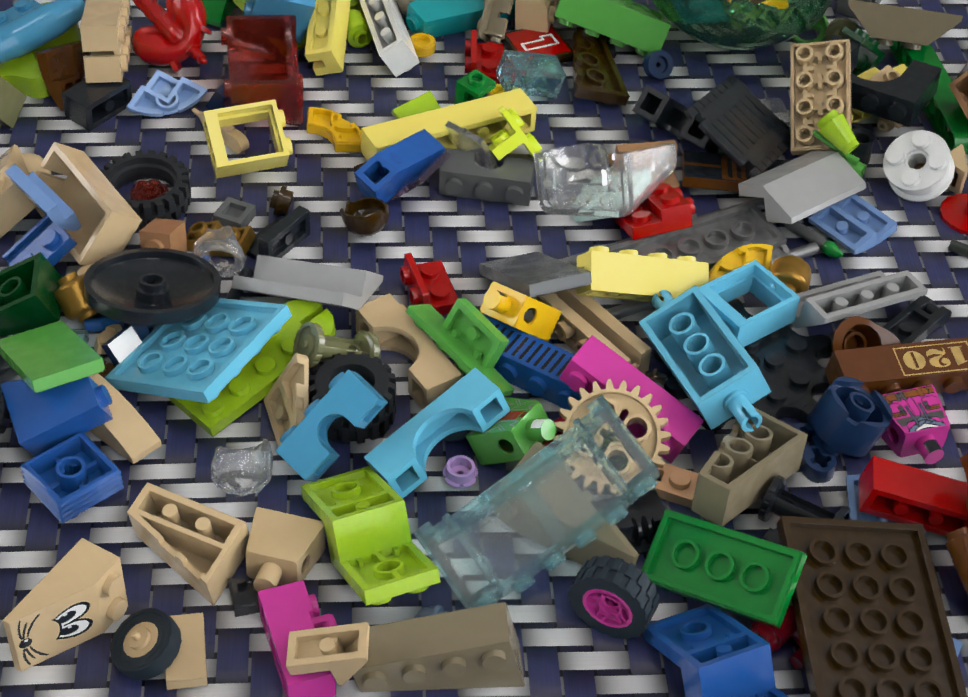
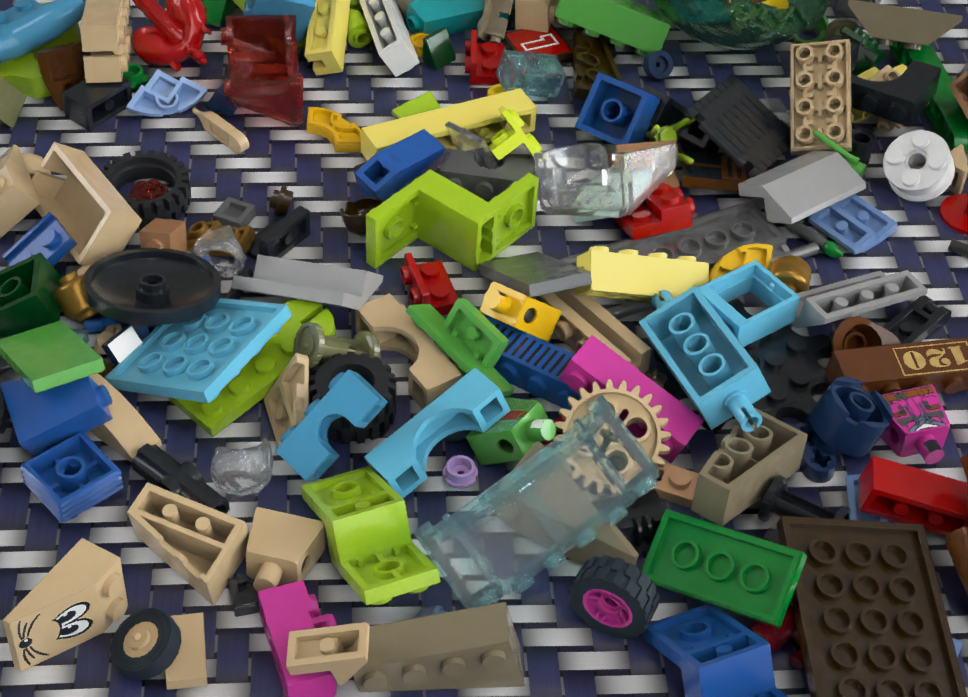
medium blue slope [5,164,81,231] -> none
light yellow window [202,99,293,179] -> none
green bracket [454,69,496,105] -> none
lime cone [816,109,859,155] -> none
none -> green plate [123,63,150,90]
none -> black piece [132,443,230,514]
none -> lime bracket [366,169,539,272]
none -> dark green slope [423,27,456,69]
none -> blue brick [575,72,661,145]
none -> lime plant [646,117,696,164]

